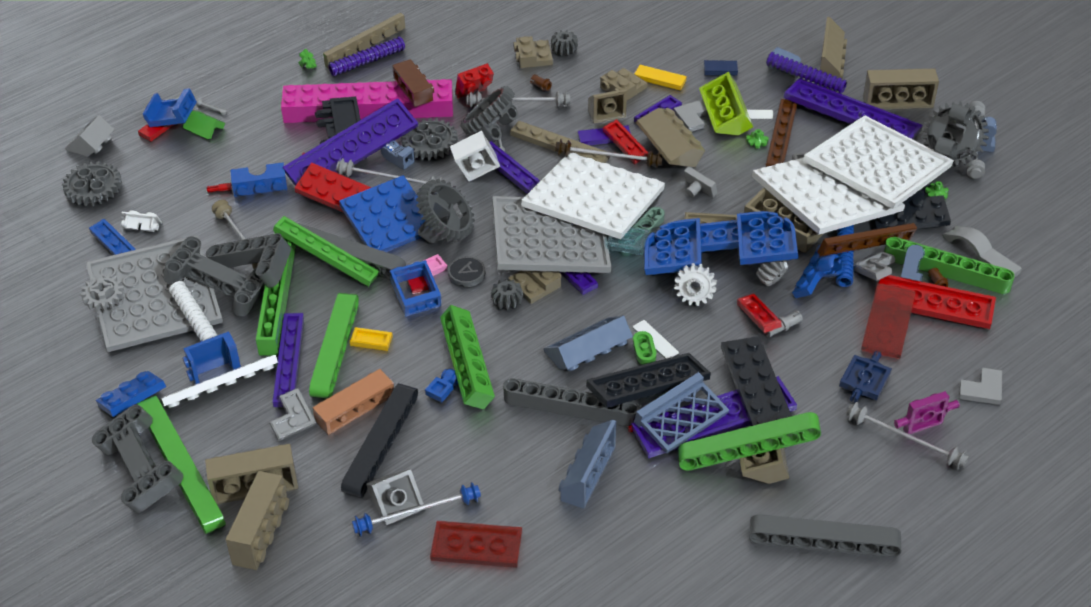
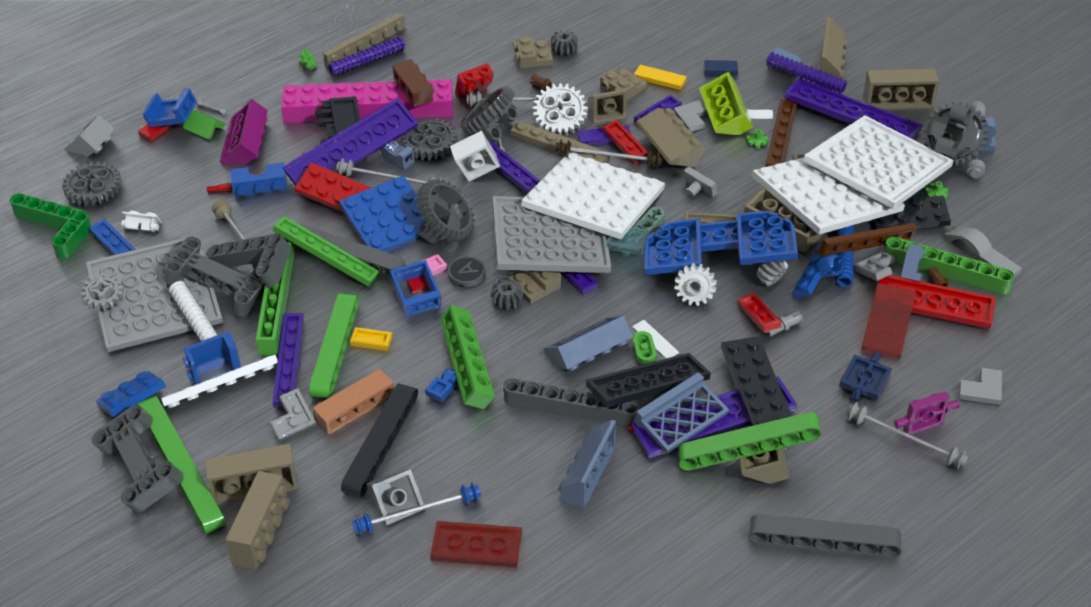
none -> green beam [10,193,92,259]
none -> magenta slope [220,99,268,164]
none -> white gear [532,83,588,136]

